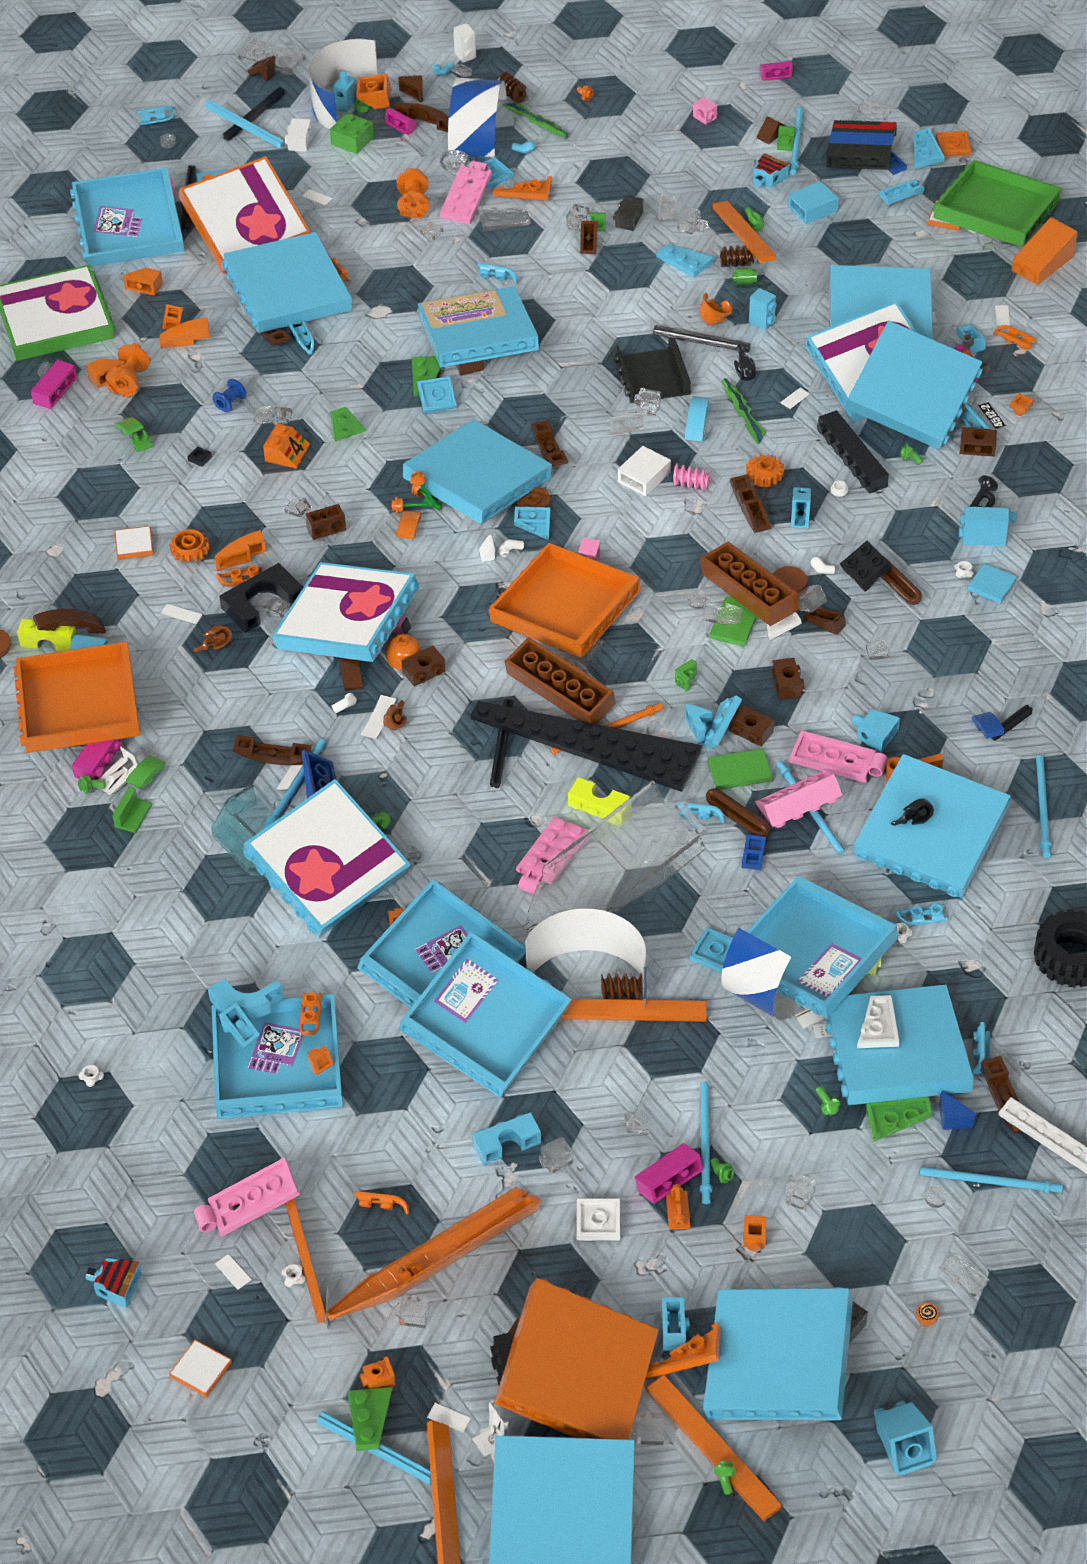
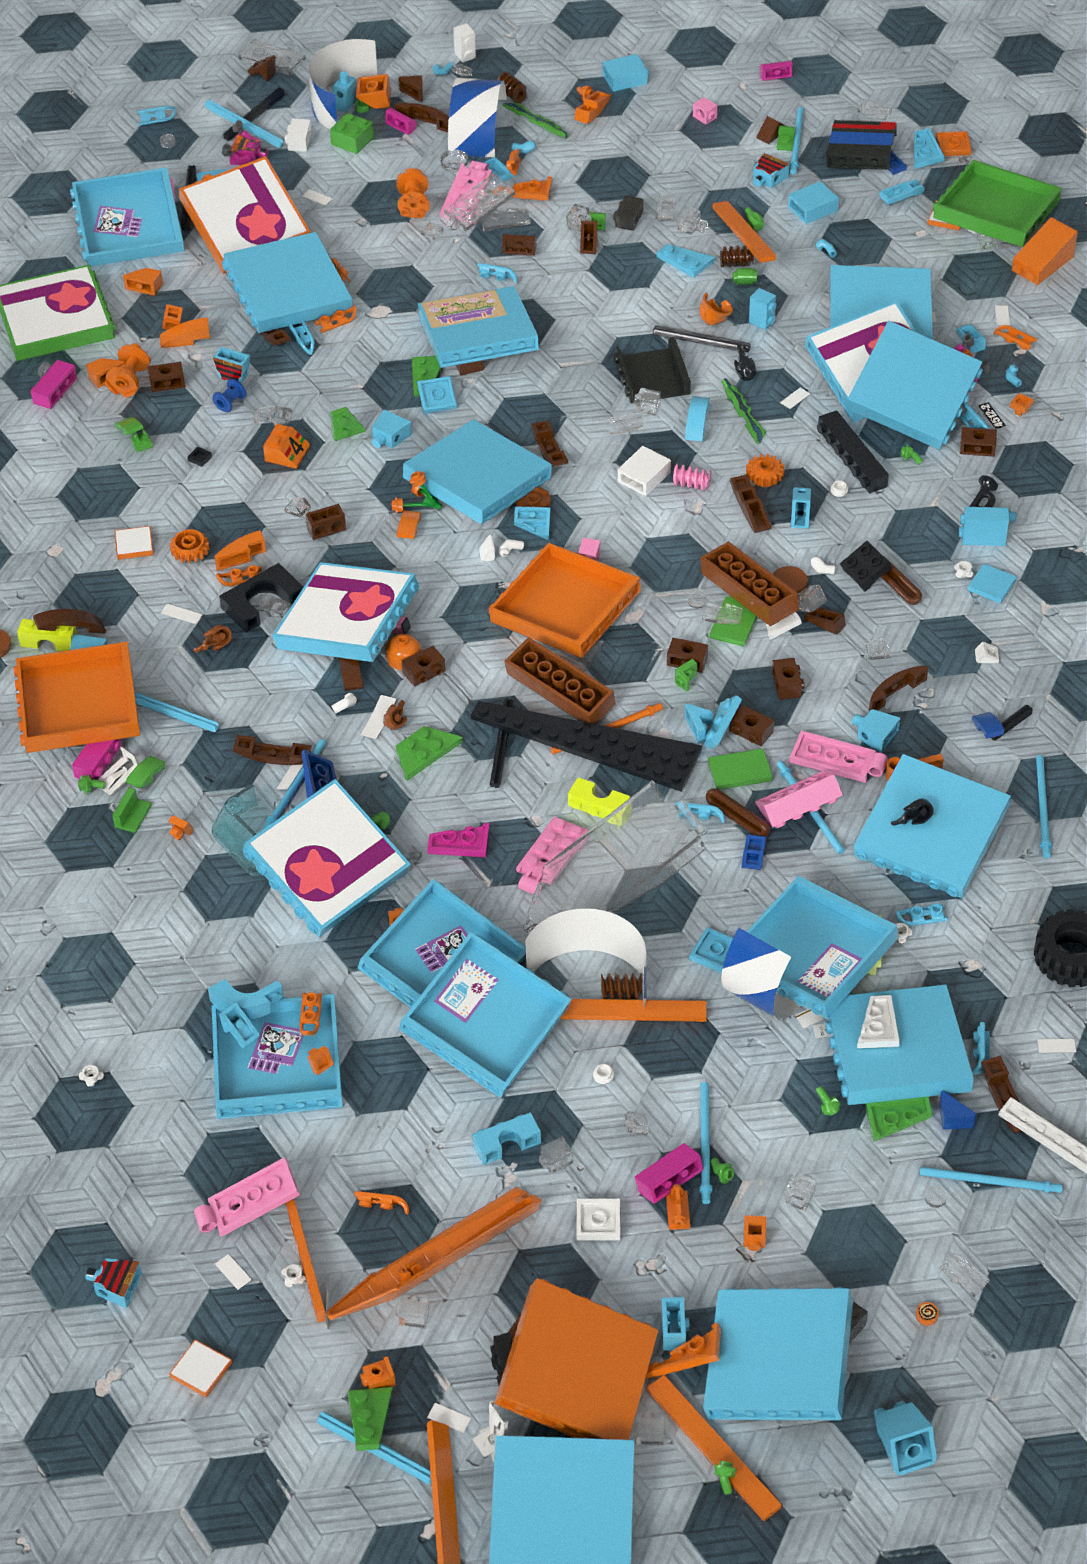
none -> medium azure axle [135,692,219,733]
none -> reddish brown brick [148,362,185,392]
none -> orange tile [168,815,194,841]
none -> torso [213,347,250,384]
none -> torso [222,120,268,166]
none -> orange piece [314,305,356,333]
none -> medium azure torso [372,409,412,448]
none -> bright green wing [396,726,462,781]
none -> dark pink wing [427,822,490,857]
none -> clear hinge [440,173,515,232]
none -> reddish brown bracket [502,234,537,256]
none -> orange piece [506,149,521,175]
none -> orange slope [574,91,611,124]
none -> white plate [593,1064,614,1084]
none -> medium azure brick [603,54,649,92]
none -> reddish brown brick [667,637,708,673]
none -> medium azure arm [815,239,837,258]
none -> reddish brown slope [869,665,928,712]
none -> white slope [975,642,999,663]
none -> medium azure arm [1005,364,1022,388]
none -> white sticker [1037,1039,1076,1053]

